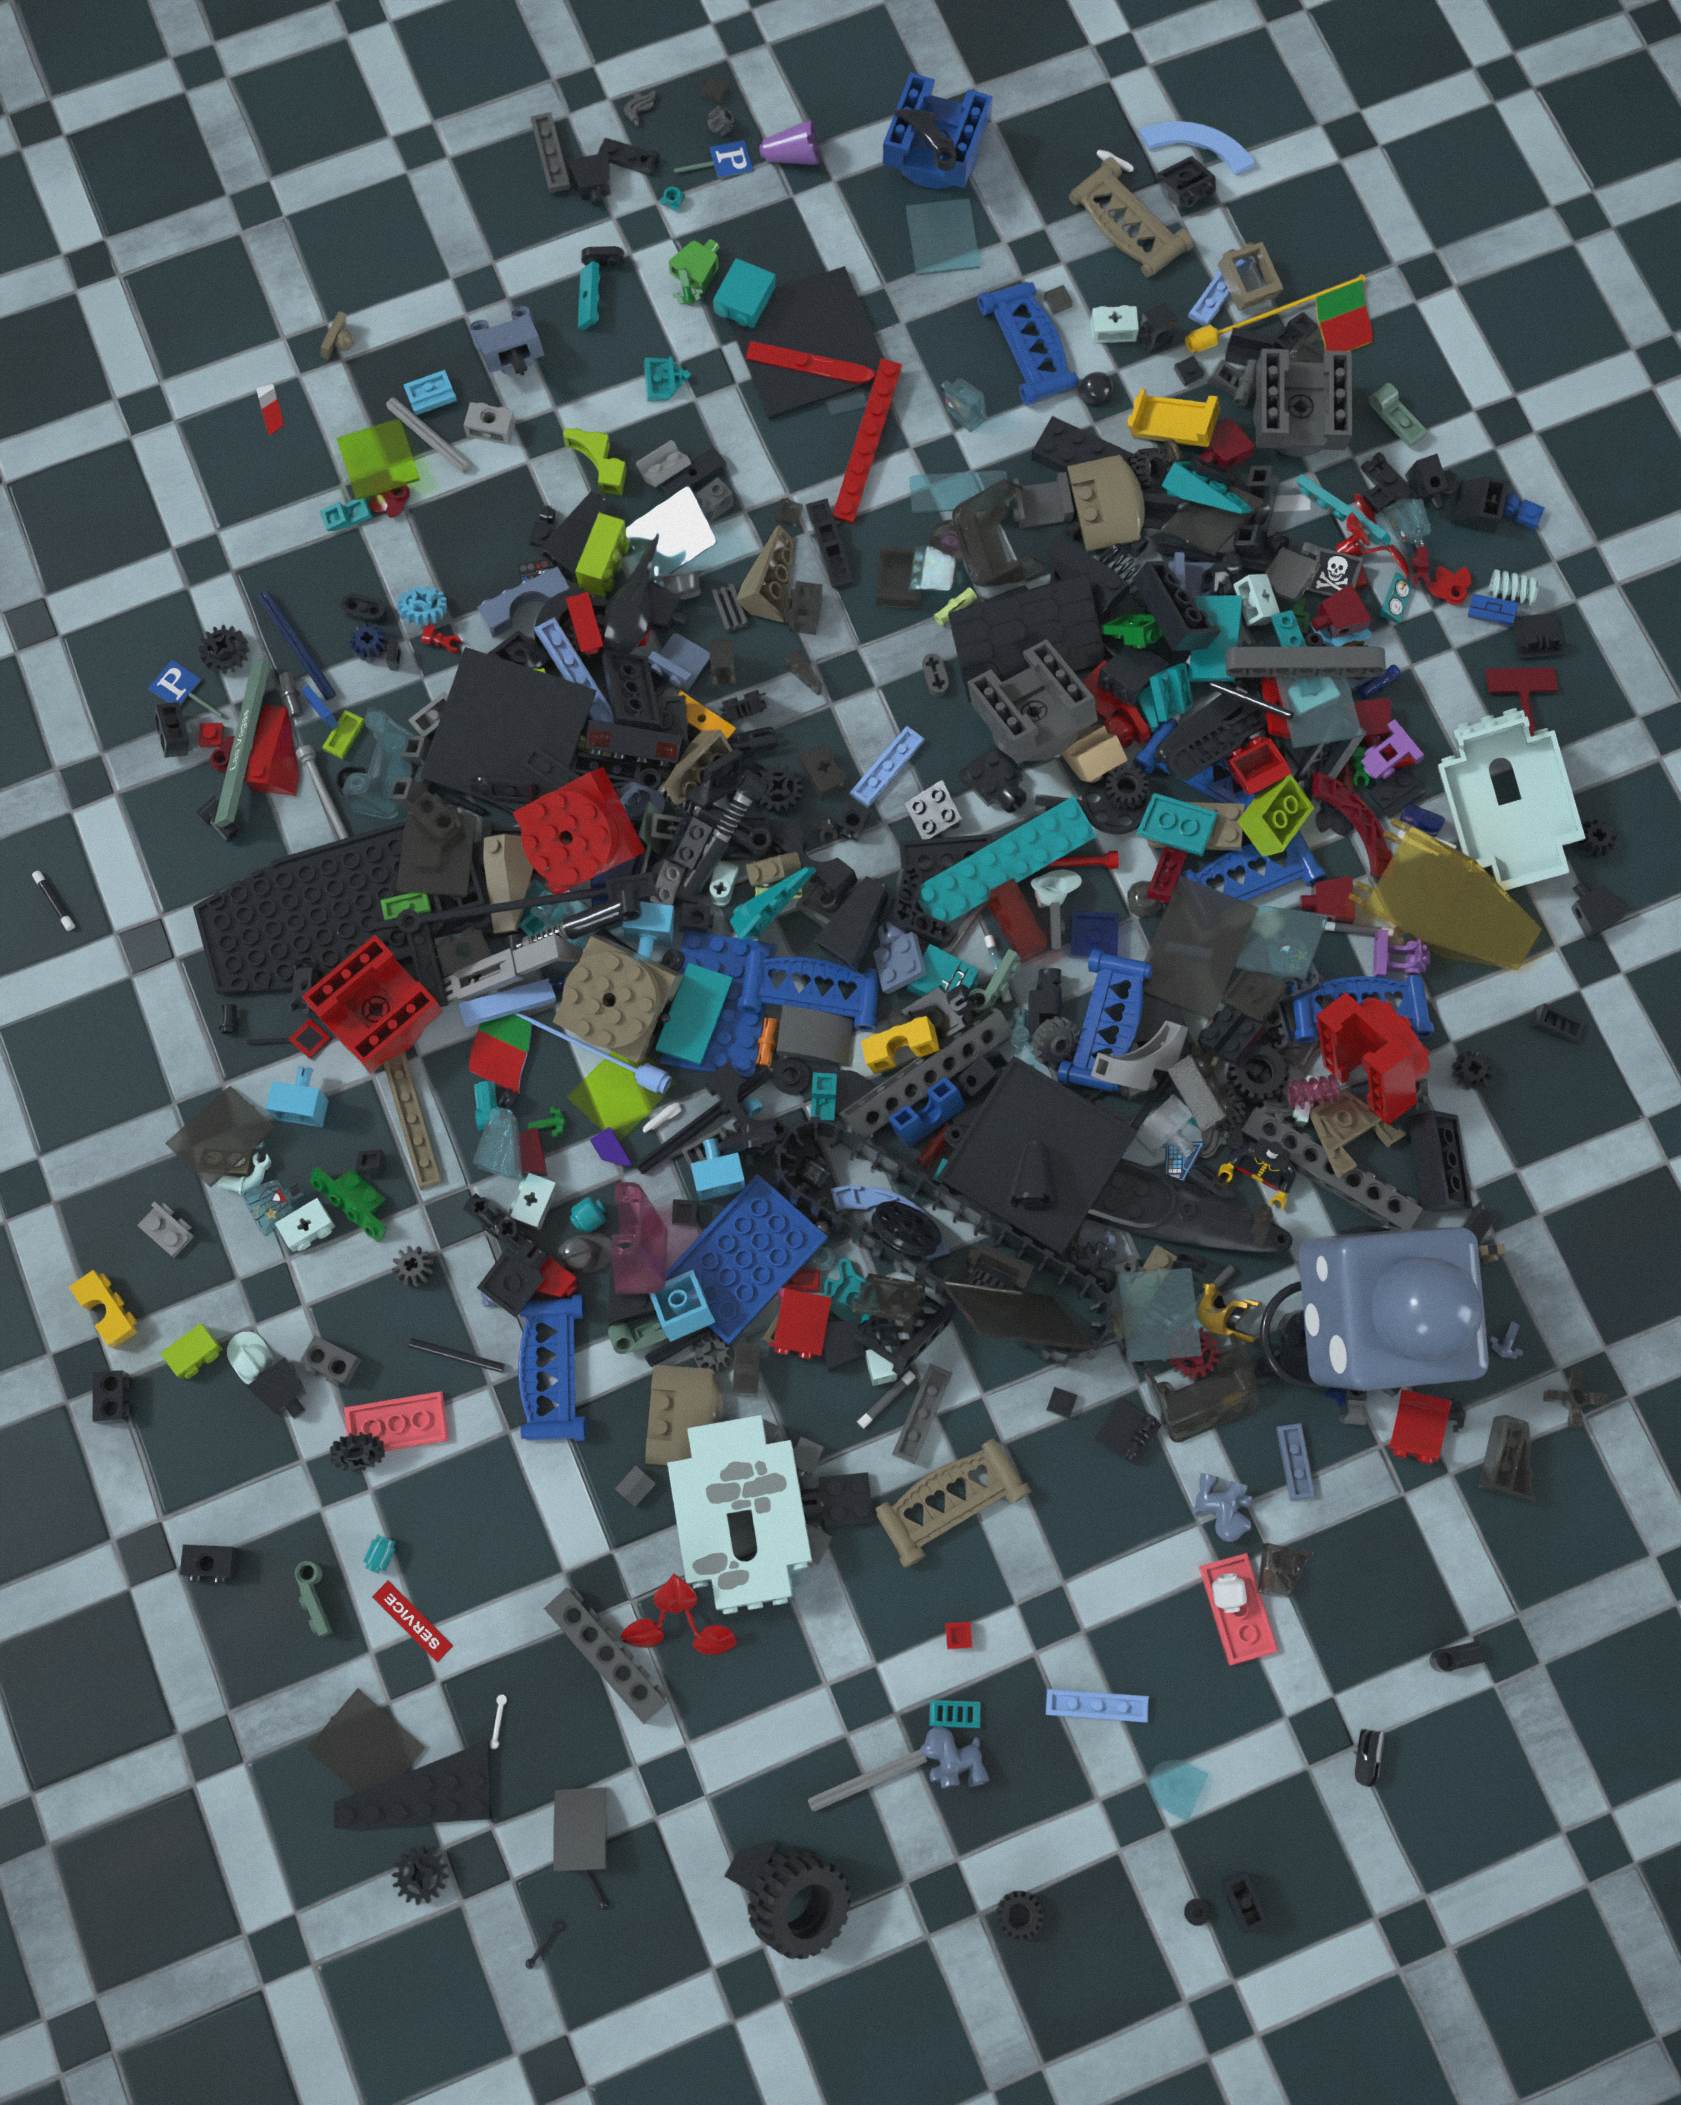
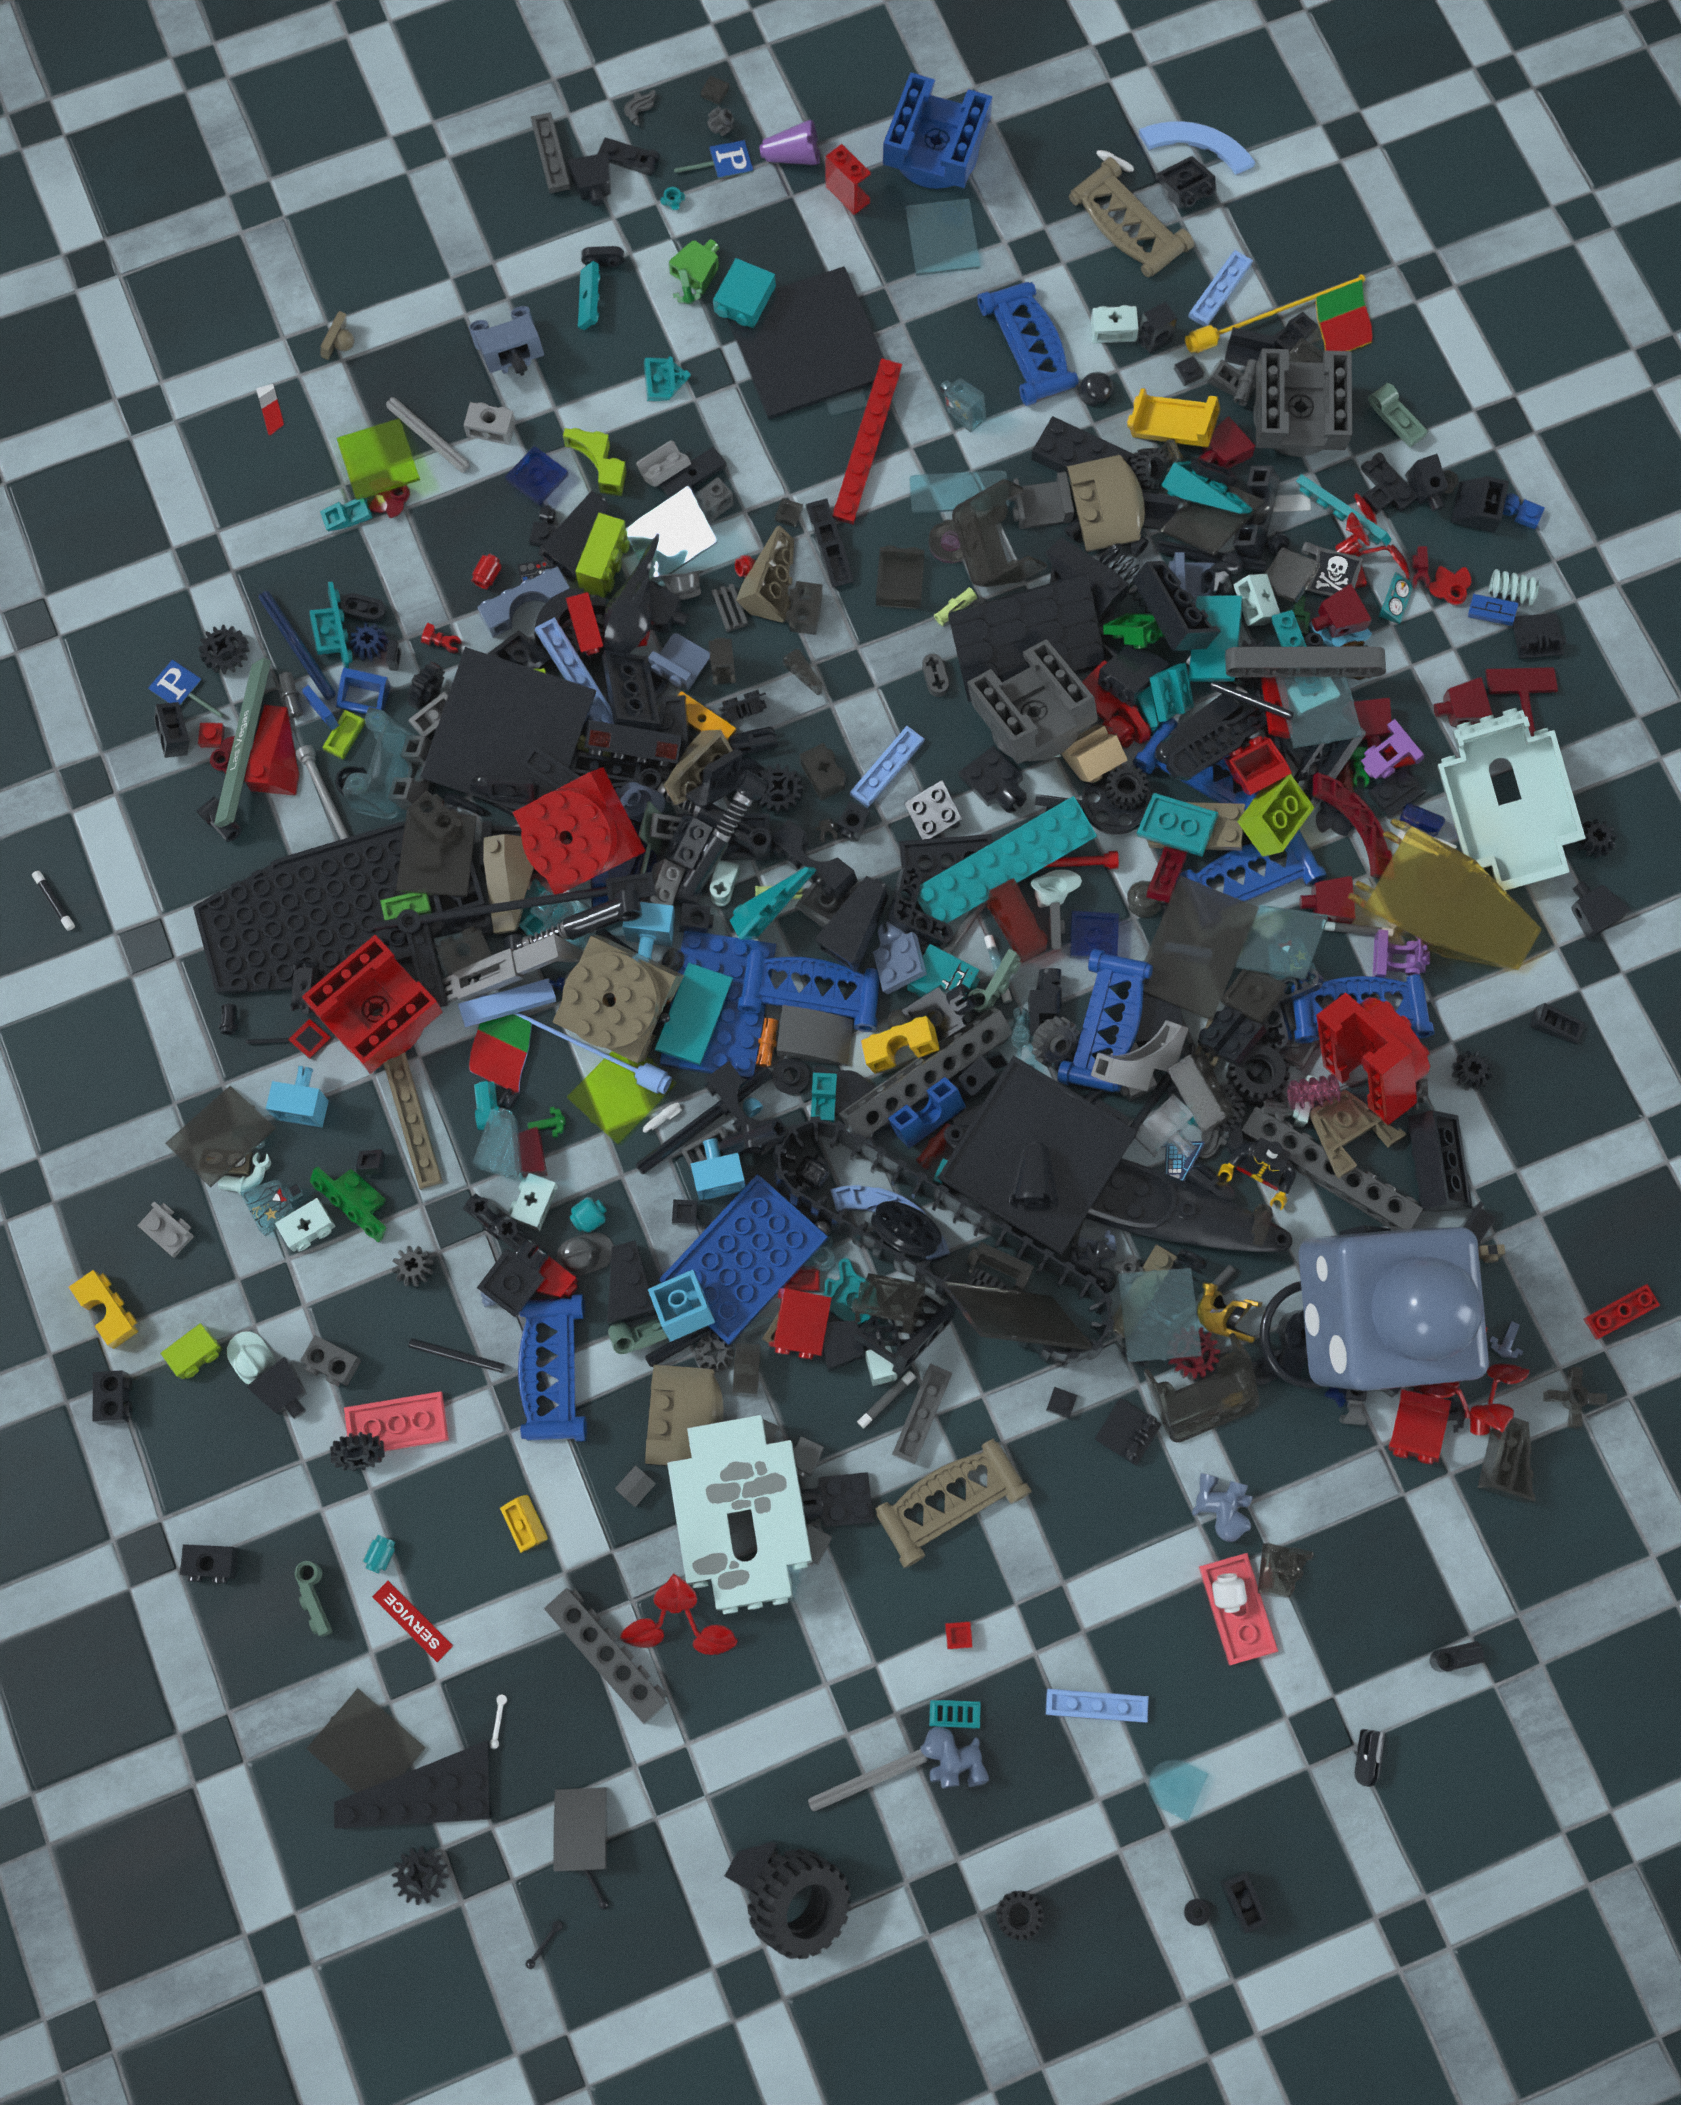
medium azure gear [397,585,447,626] -> none
medium azure plate [404,370,457,415] -> none
dark purple tile [590,1127,633,1167] -> none
clear pink windscreen [611,1182,668,1294] -> none
red piece [746,341,875,383] -> none
dark tan brick [746,852,802,887] -> none
black piece [894,109,956,171] -> none
clear light blue torso [909,546,963,591] -> none
clear smoke tile [1044,285,1073,314] -> none
dark tan window [1217,242,1283,311] -> none
sand blue tile [1276,1423,1316,1501] -> none
clear blue pin [1356,664,1401,700] -> none
clear light blue torso [1383,499,1431,552] -> none
none -> teal bracket [309,581,353,669]
none -> blue tile [336,667,391,718]
none -> black gear [407,662,445,710]
none -> red brick [471,554,502,590]
none -> yellow slope [500,1495,548,1553]
none -> clear blue plate [505,446,569,506]
none -> red plate [735,555,756,578]
none -> red panel [825,144,871,215]
none -> red plant [1414,1364,1529,1436]
none -> dark red torso [1434,677,1492,727]
none -> red tile [1584,1284,1660,1340]

